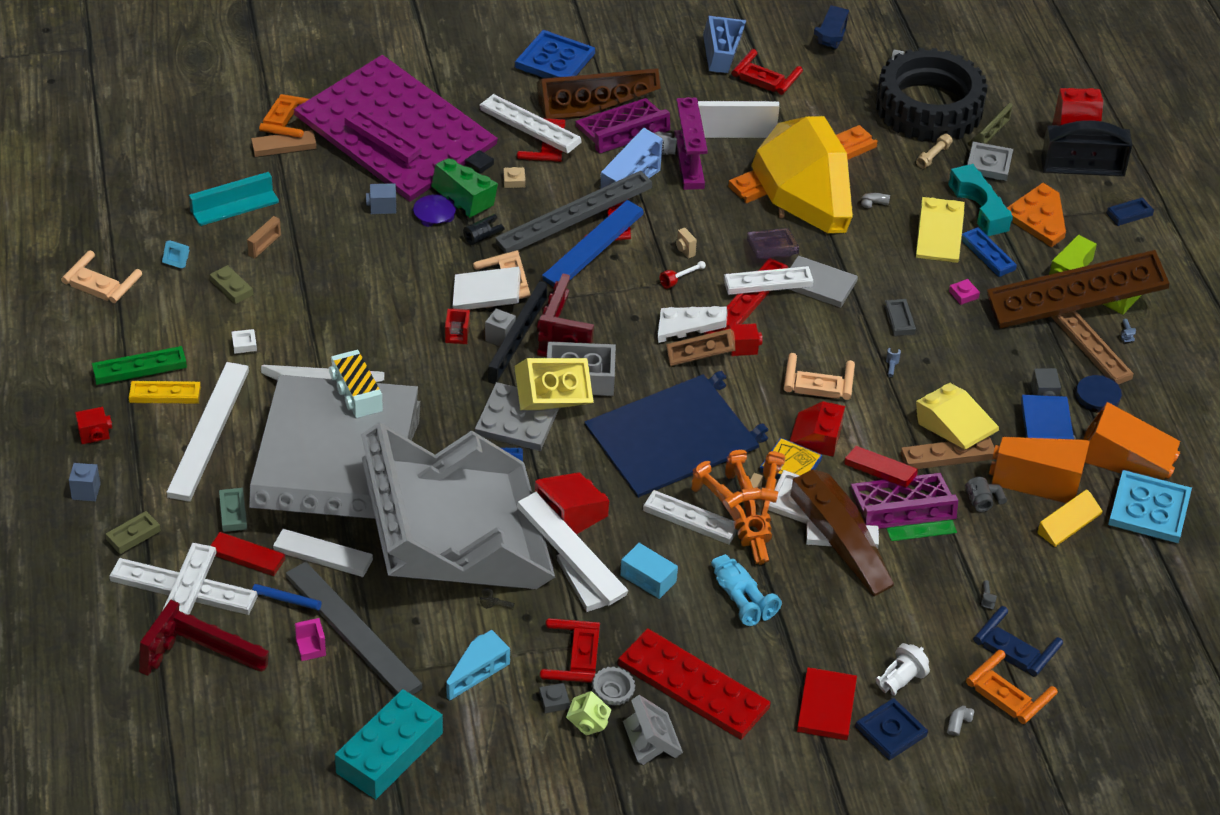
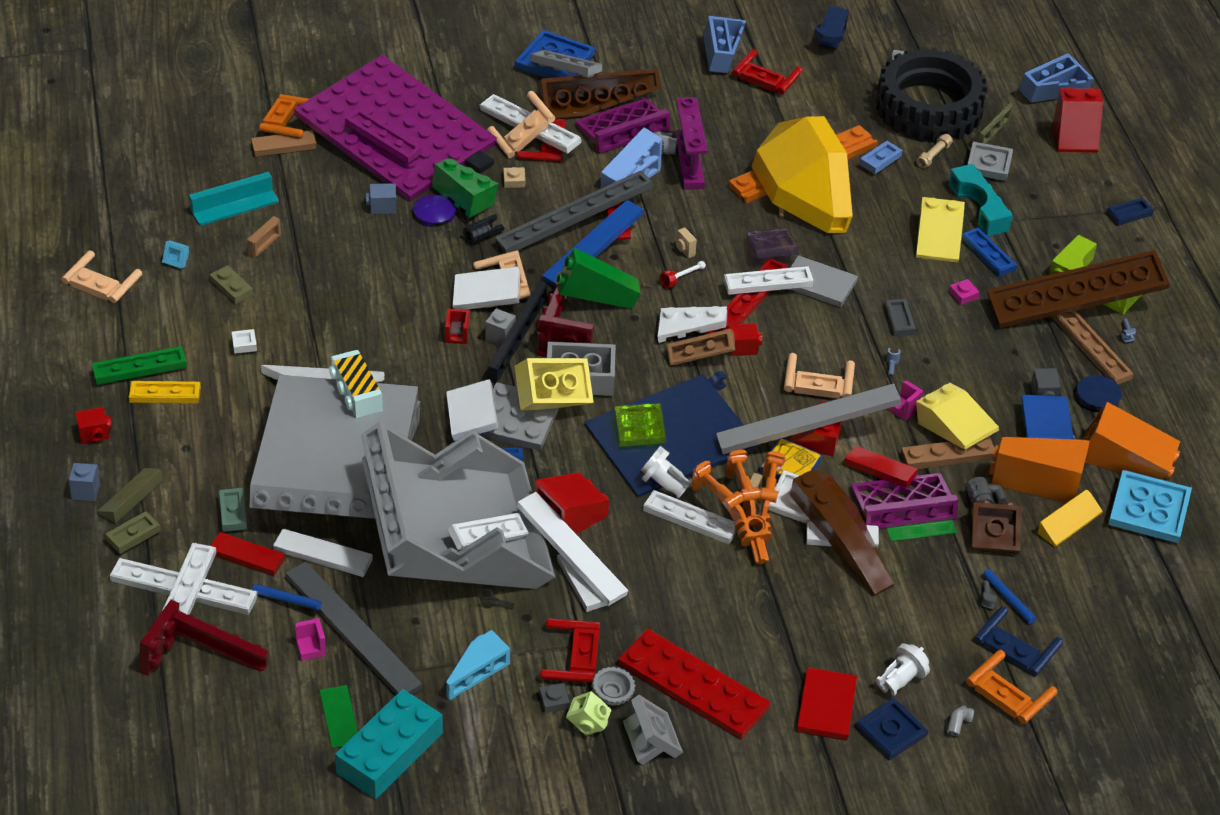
white tile [167,362,249,502] -> none
medium azure panel [620,543,678,599] -> none
white tile [698,101,779,138] -> none
medium azure piece [711,554,782,626] -> none
light grey arm [861,193,890,208] -> none
orange plate [1007,183,1066,247] -> none
black piece [1041,121,1132,177] -> none
none -> olive slope [97,468,163,524]
none -> green sticker [320,685,358,748]
none -> white tile [447,379,498,441]
none -> white tile [448,513,529,550]
none -> light nougat plate [487,91,555,158]
none -> light grey plate [530,50,602,78]
none -> green slope [556,248,641,309]
none -> clear neon green plate [615,403,666,447]
none -> white piece [641,446,692,499]
none -> light grey tile [716,384,901,454]
none -> medium blue plate [859,141,903,174]
none -> dark pink panel [888,380,923,421]
none -> reddish brown plate [970,500,1021,554]
none -> blue bar [983,569,1036,624]
none -> medium blue wedge [1018,53,1094,102]

